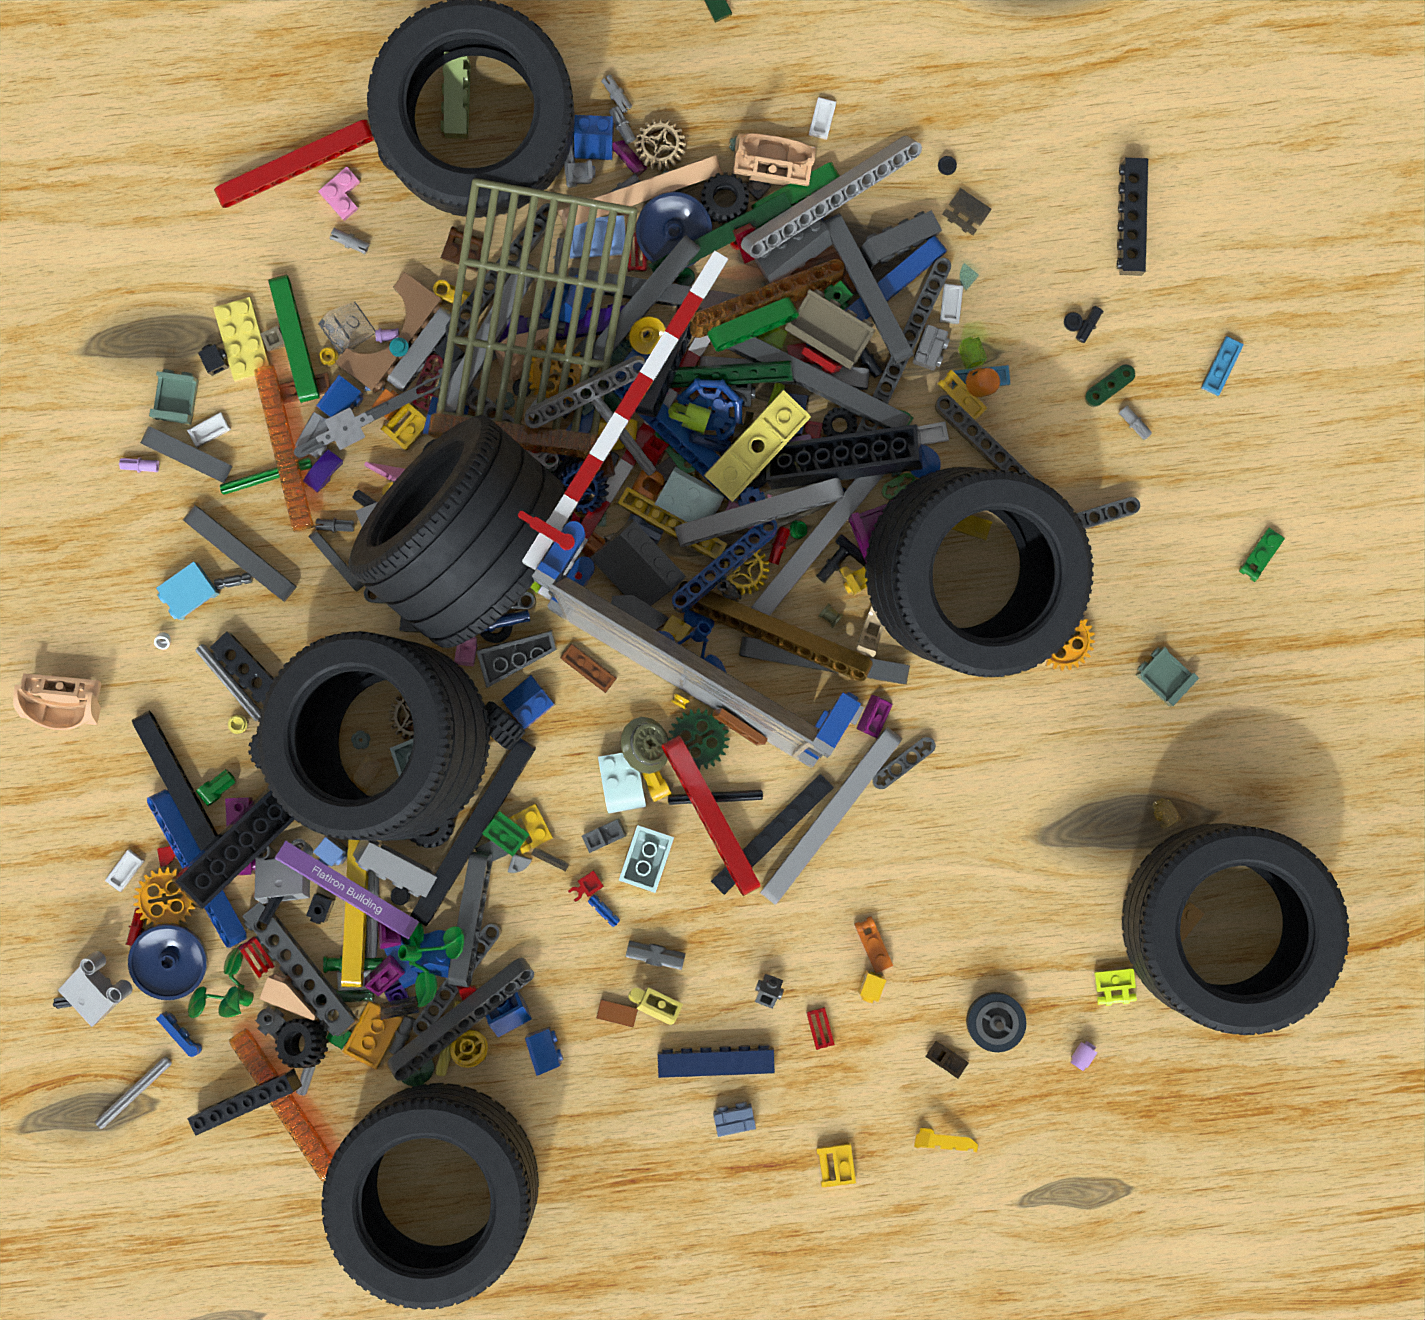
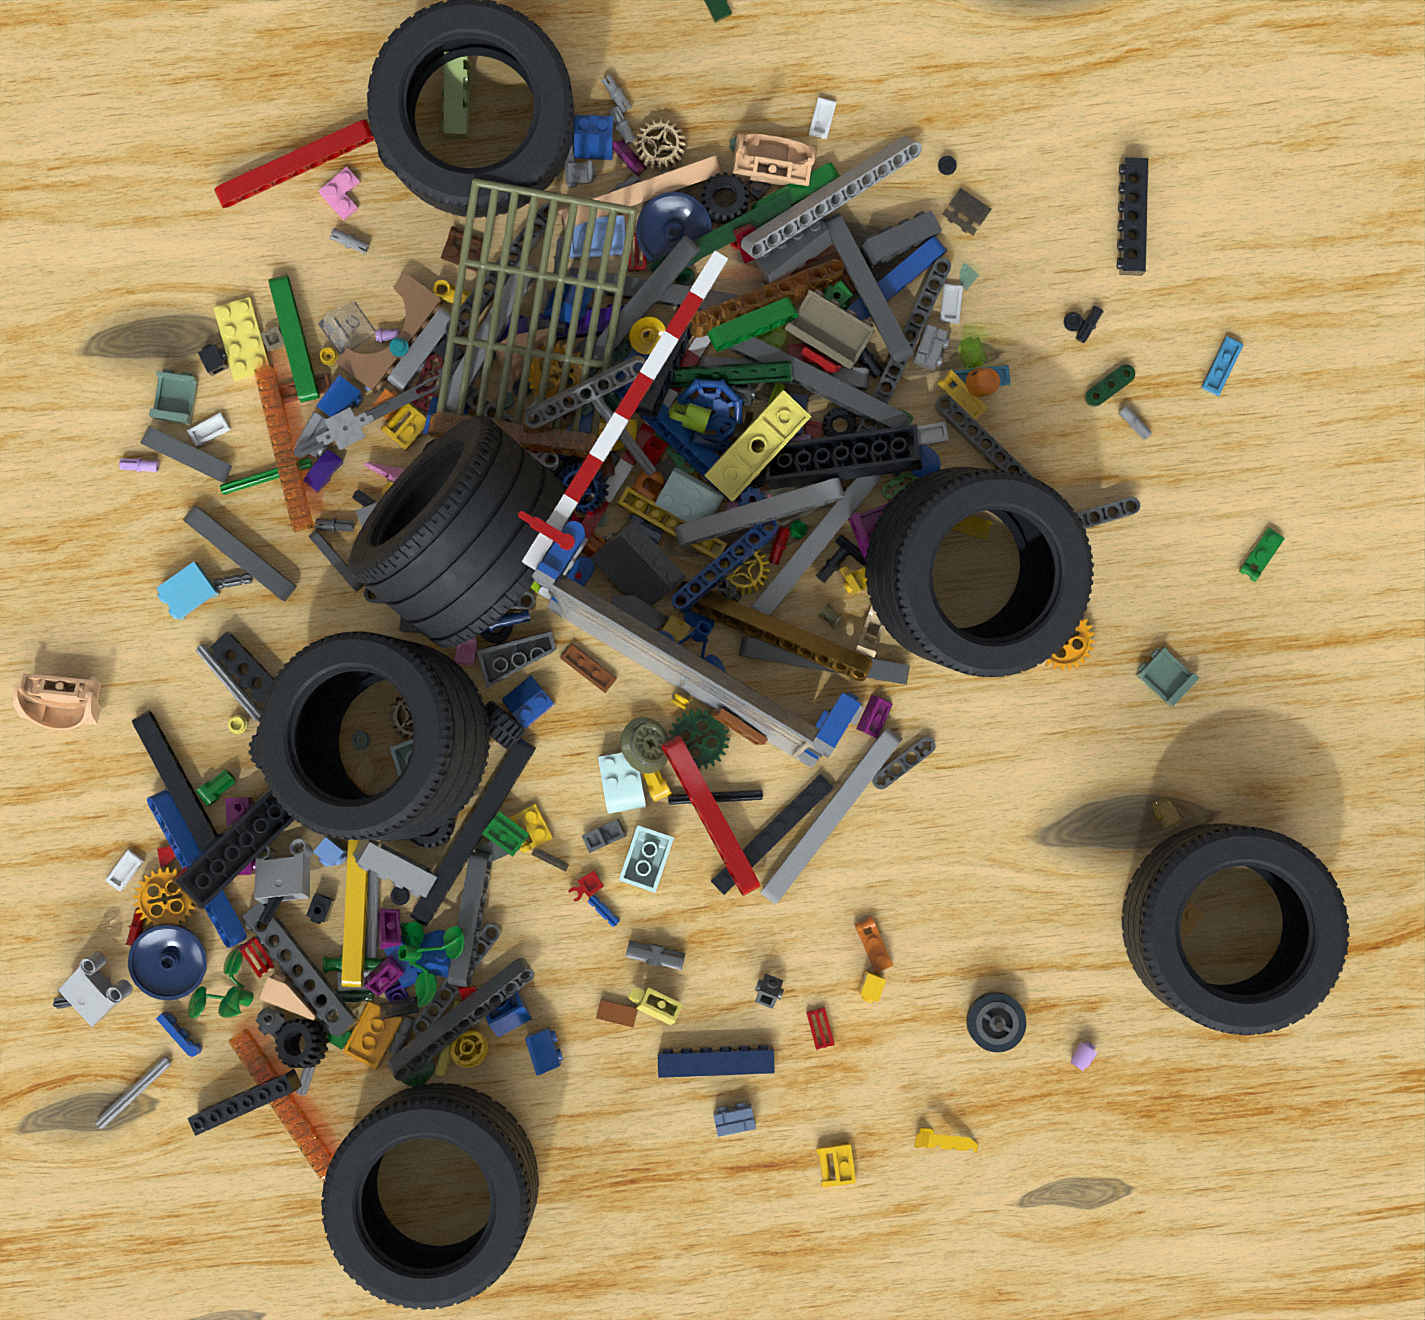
white hinge [154,632,171,649] -> none
medium lavender tile [275,841,419,939] -> none
light grey tile [508,854,532,873] -> none
dark brown slope [925,1041,969,1079] -> none
neon yellow plate [1094,968,1137,1006] -> none

